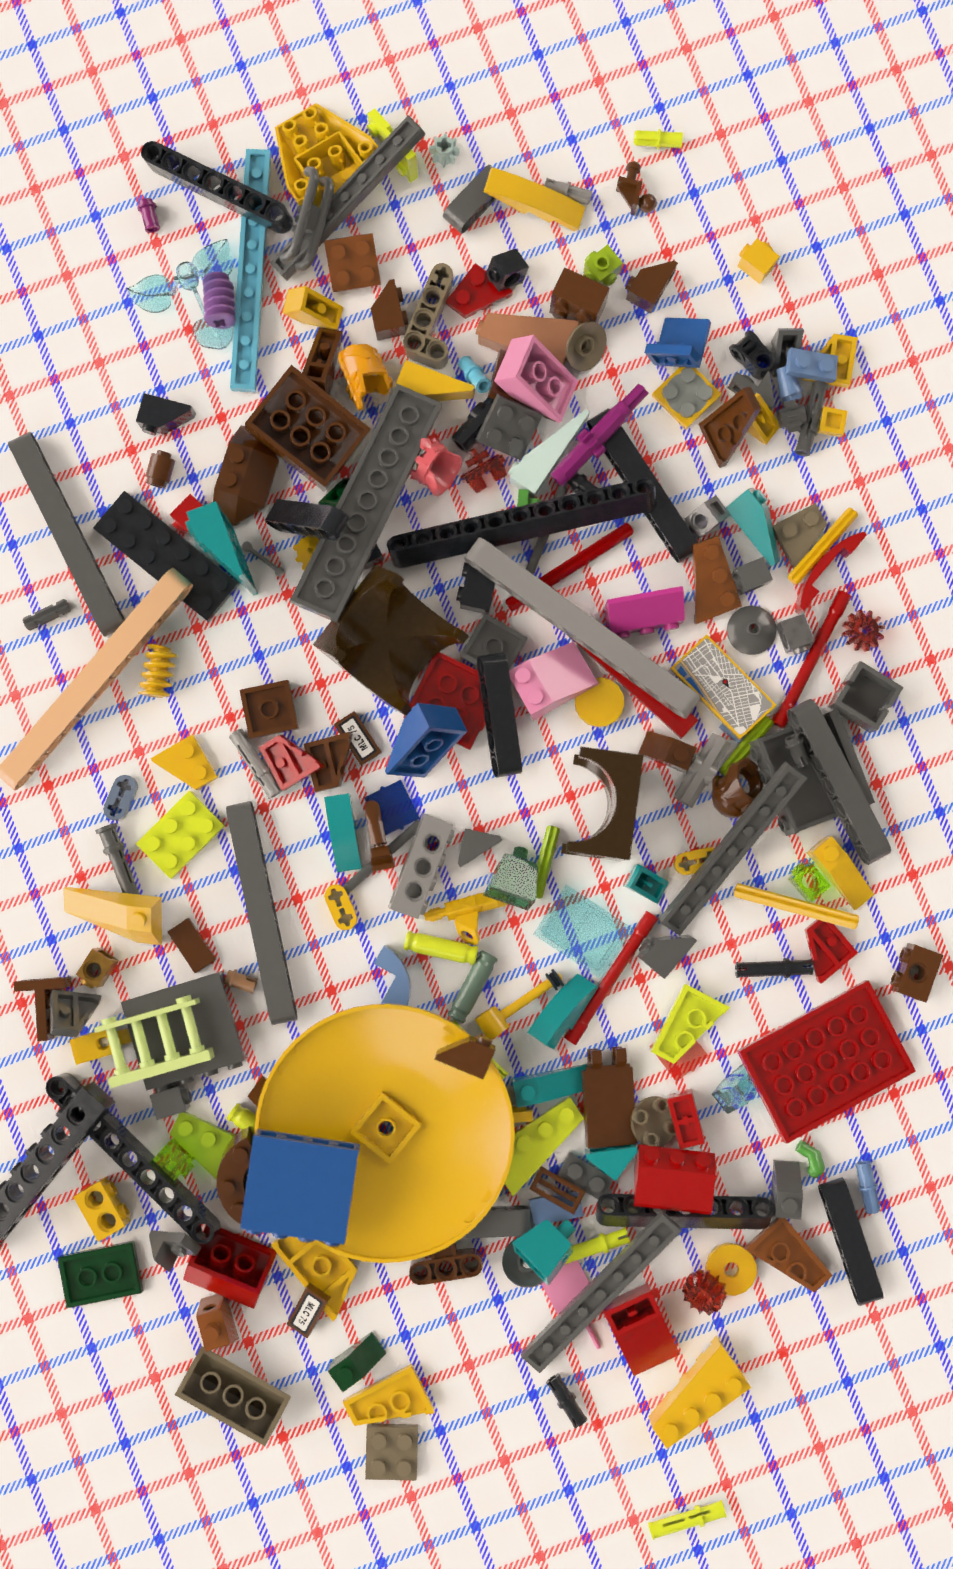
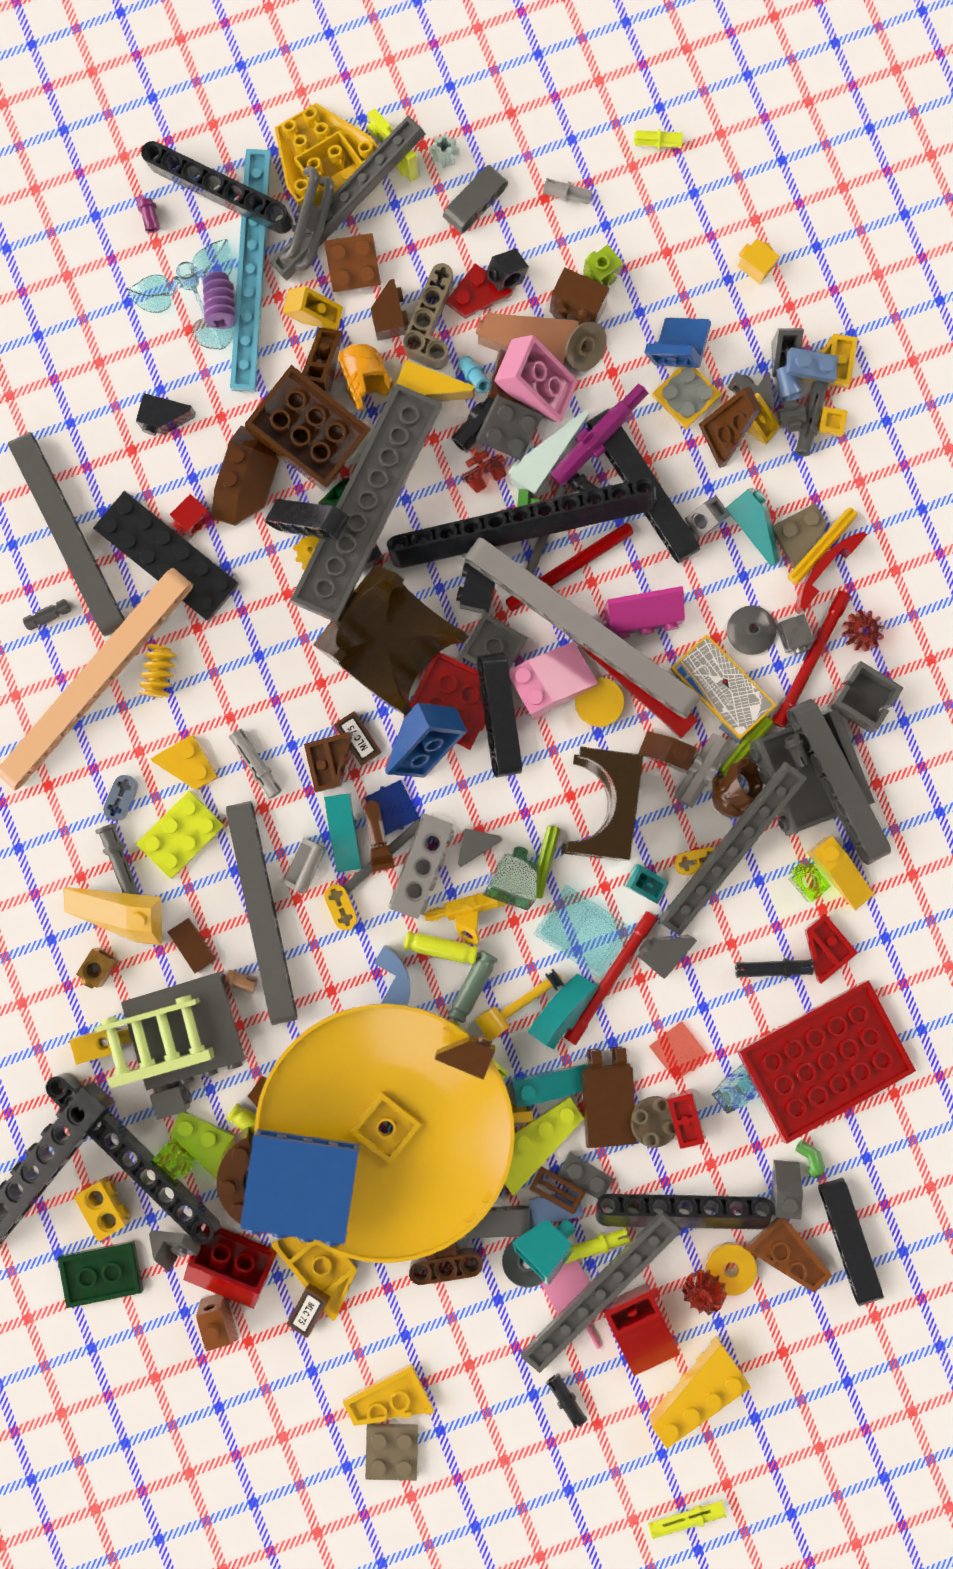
reddish brown bracket [13,976,72,1042] -> none
dark grey wing [50,989,102,1038] -> none
reddish brown brick [145,450,175,489] -> none
dark tan slope [174,1345,292,1446] -> none
teal slope [185,501,258,595] -> none
reddish brown plate [239,680,299,739] -> none
light grey hinge [242,541,285,577] -> none
wing [259,735,324,791] -> none
dark green slope [328,1331,387,1393] -> none
coral hair [410,438,463,497] -> none
yellow slope [484,168,585,232] -> none
teal slope [584,1144,637,1181] -> none
reddish brown piece [616,161,657,216] -> none
reddish brown slope [625,260,678,314] -> none
red slope [634,1144,716,1215] -> none
neon yellow wing [650,984,730,1064] -> none
dark orange wing [693,535,742,624] -> none
black piece [729,330,775,380] -> none
dark grey brick [732,557,773,595] -> none
yellow axle [734,883,859,929] -> none
medium blue axle [855,1161,880,1214] -> none
reddish brown brick [890,943,943,1003] -> none
none -> light grey tile [283,838,327,894]

